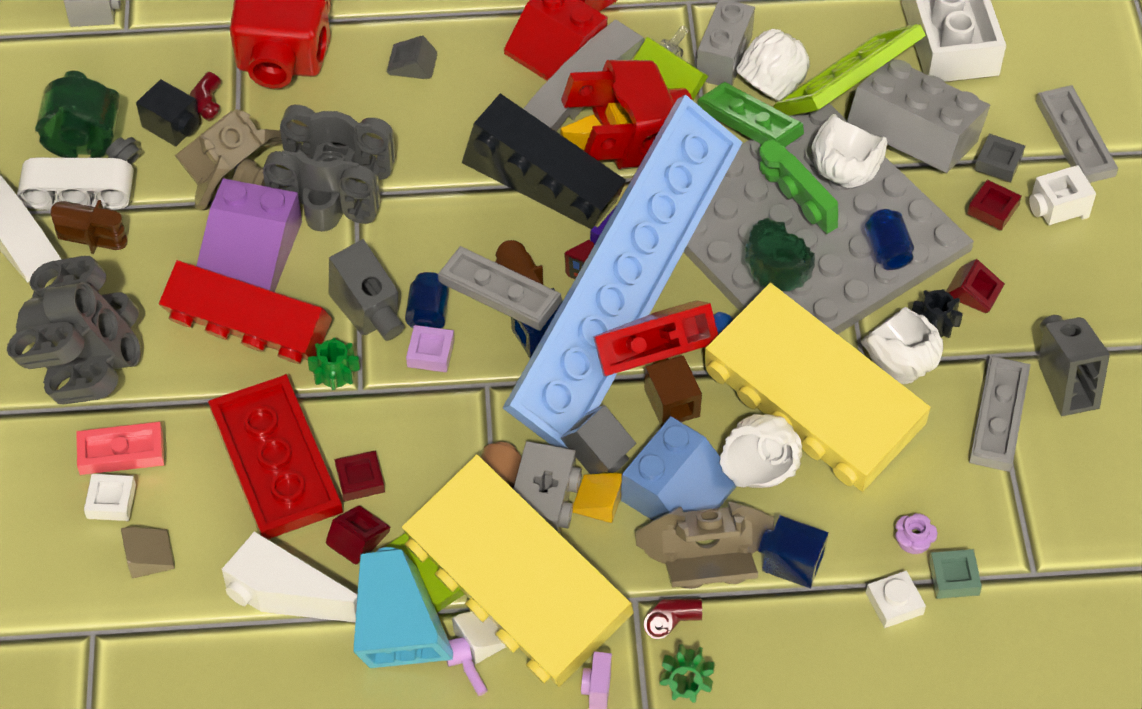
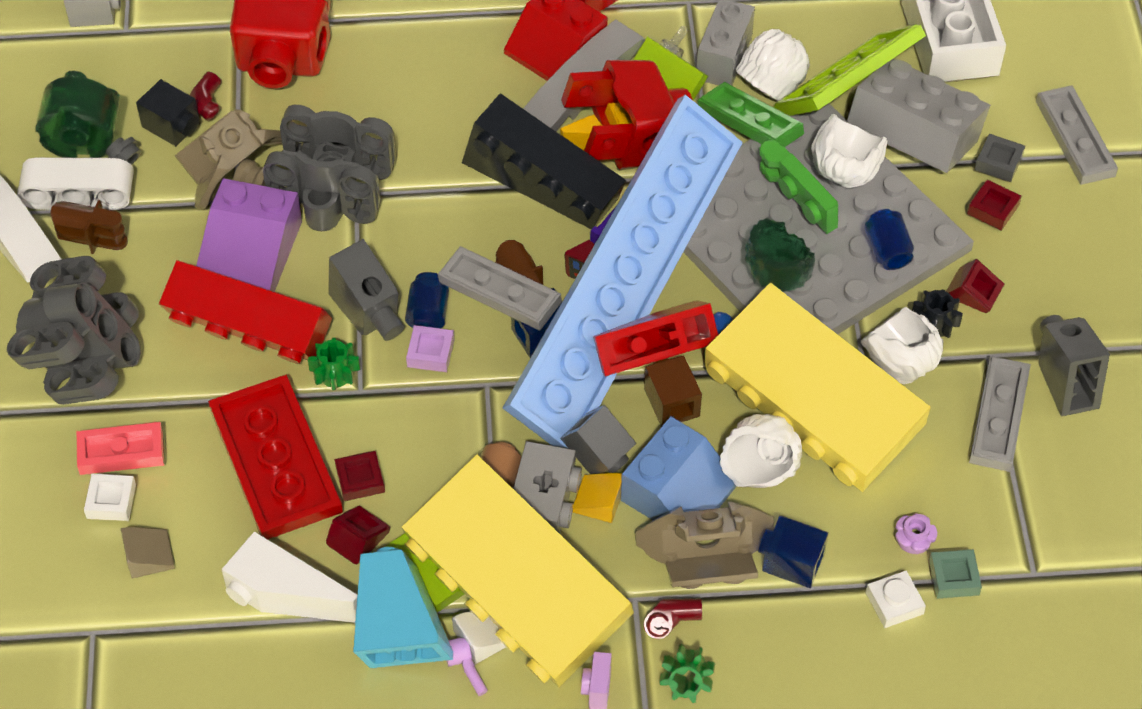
dark grey slope [386,35,437,79] -> none
white brick [1029,165,1096,225] -> none

